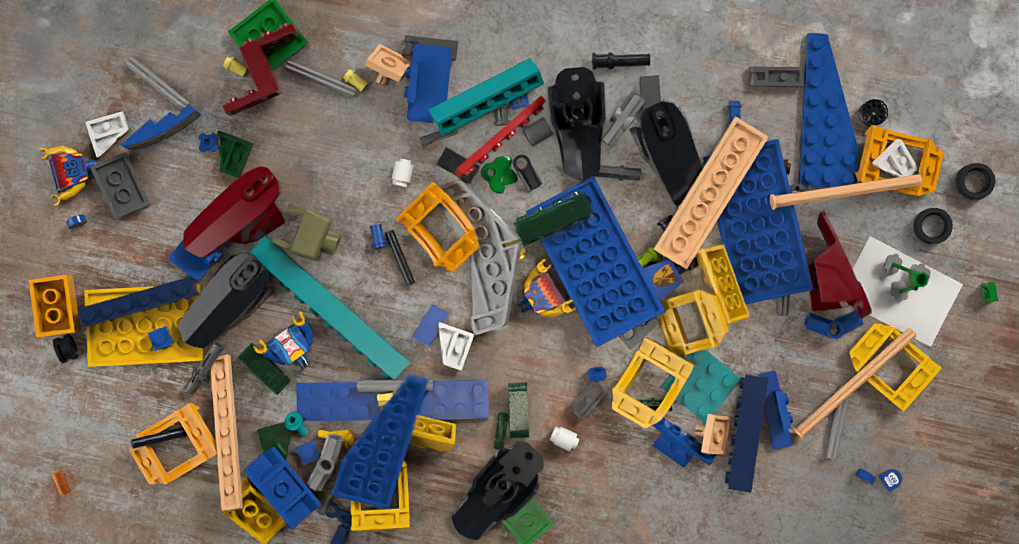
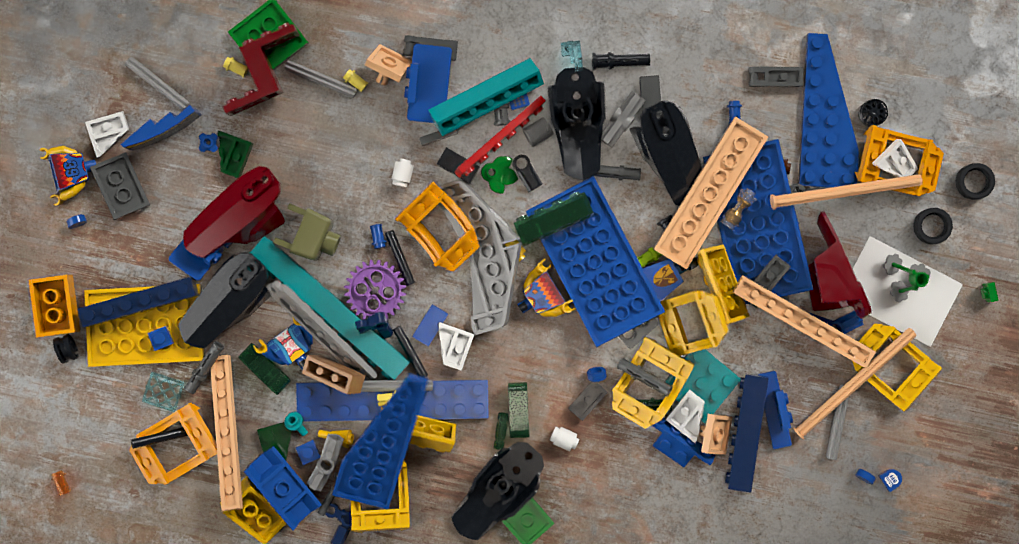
none -> clear light blue window [141,372,185,412]
none -> light grey hinge [267,281,377,381]
none -> medium nougat brick [302,355,366,394]
none -> medium lavender gear [344,260,407,320]
none -> dark blue bar [355,312,393,339]
none -> black piece [393,325,428,378]
none -> clear light blue bracket [561,40,583,71]
none -> dark grey pin [617,358,673,397]
none -> white wing [666,390,705,443]
none -> clear piece [721,188,757,230]
none -> light nougat plate [732,276,876,368]
none -> dark grey plate [752,255,791,308]

